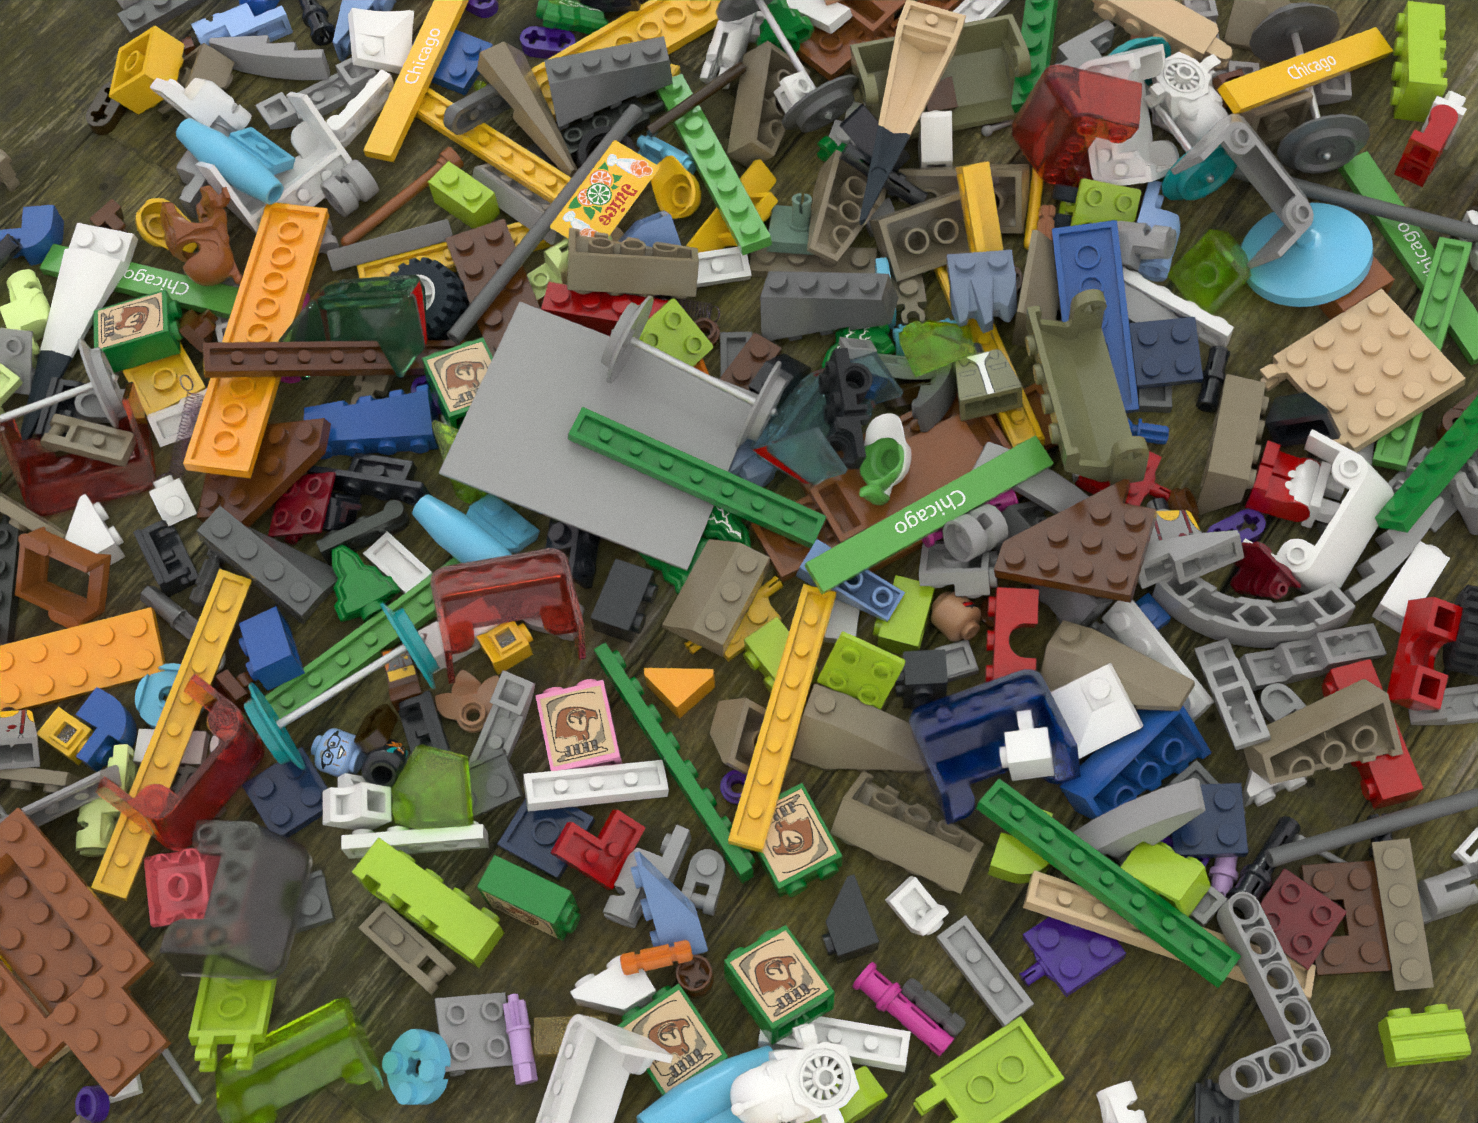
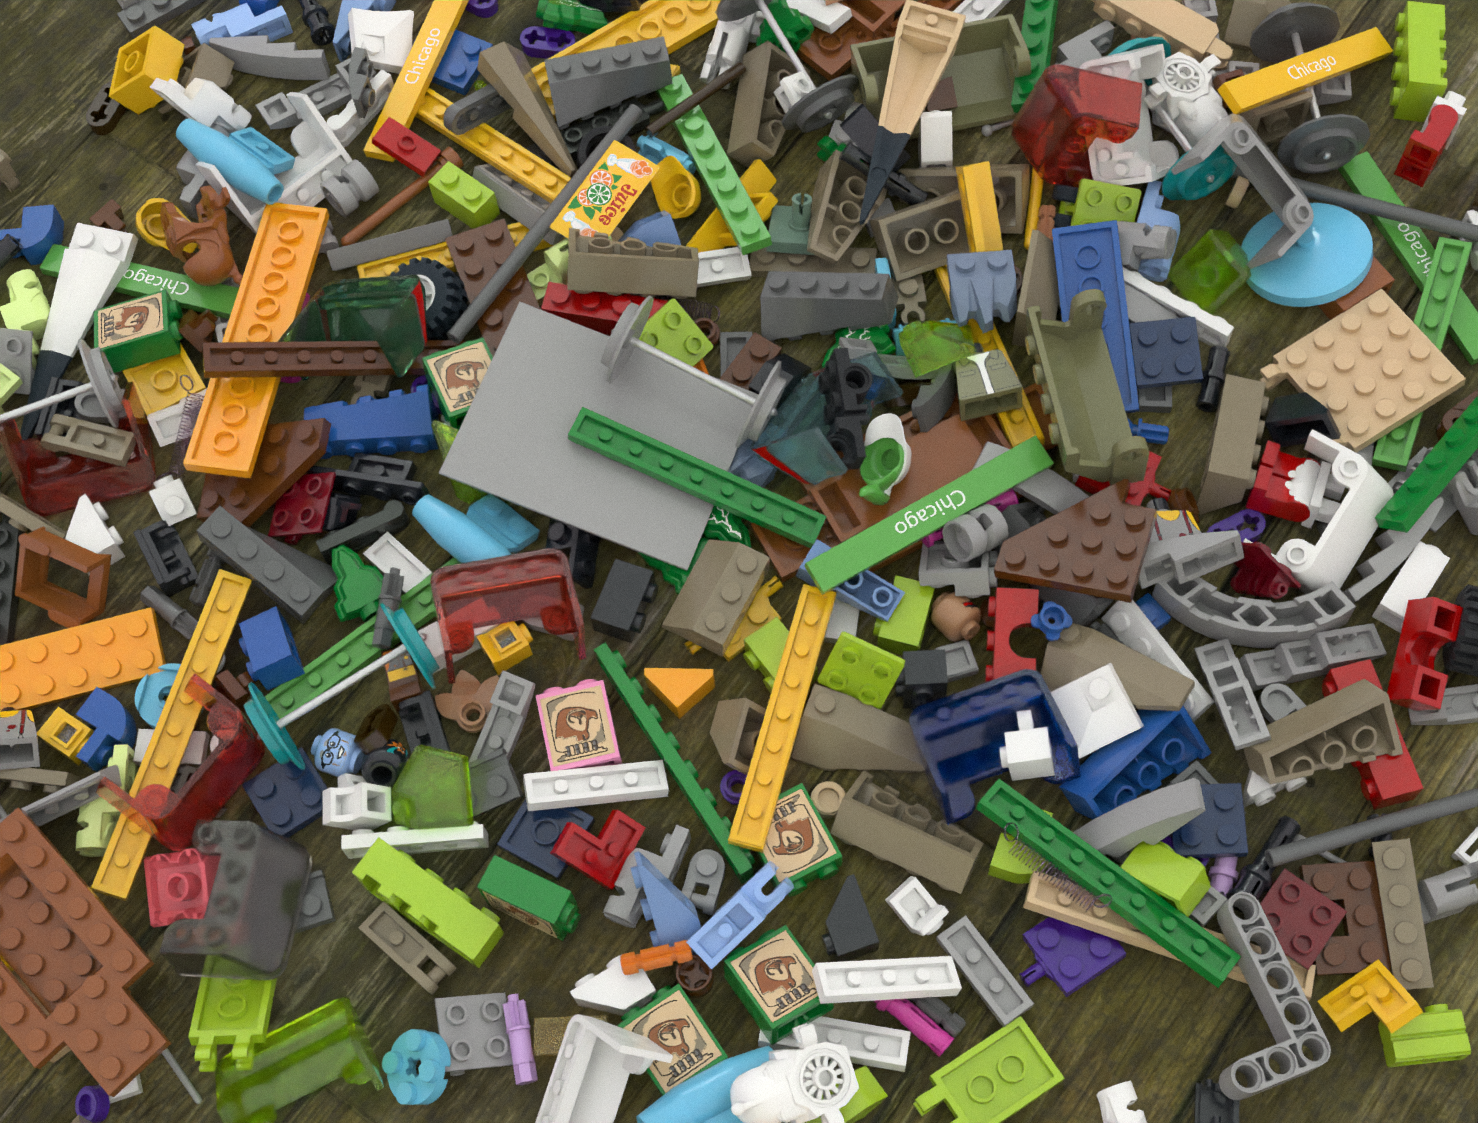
none -> dark grey slope [349,47,375,119]
none -> red plate [372,117,441,177]
none -> dark grey piece [372,567,404,649]
none -> light blue plate [686,861,794,969]
none -> tan tile [811,781,845,819]
none -> white plate [812,956,962,1004]
none -> piece [1004,822,1112,912]
none -> blue plate [1030,601,1072,641]
none -> tan tile [1225,175,1249,209]
none -> yellow plate [1317,959,1423,1033]

